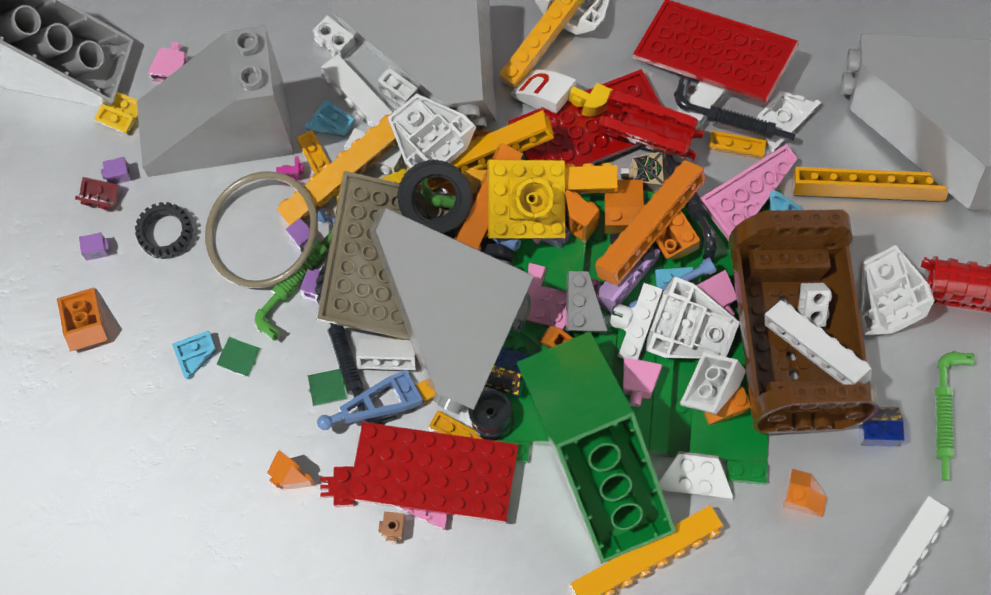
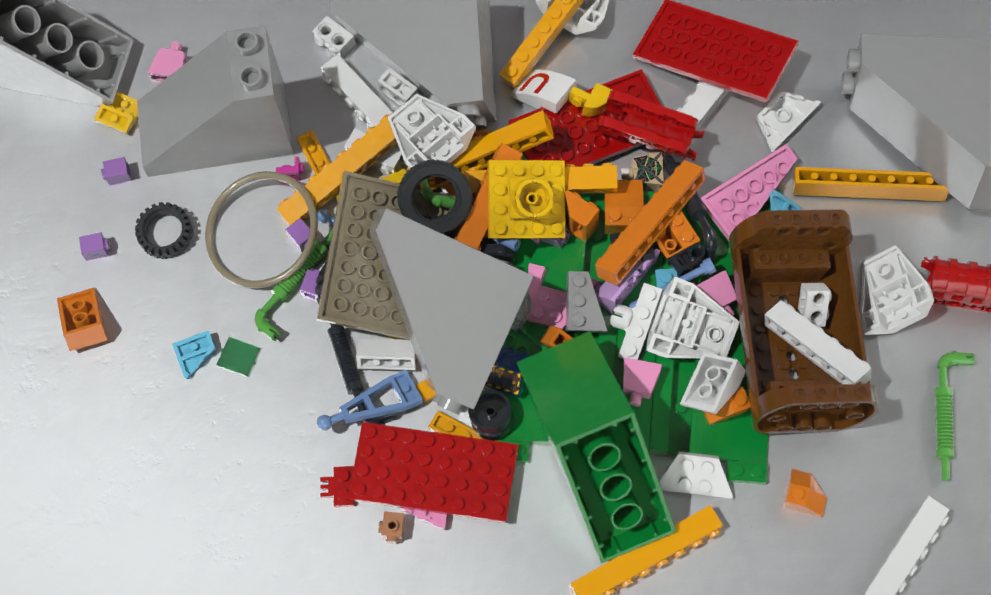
dark red bracket [75,177,120,210] -> none
orange slope [267,450,315,490] -> none
medium azure wing [305,99,356,136] -> none
clear green piece [308,369,347,406] -> none
black piece [674,78,796,141] -> none
light orange tile [708,130,767,159] -> none
clear blue slope [859,407,904,447] -> none
none -> black piece [667,244,705,278]

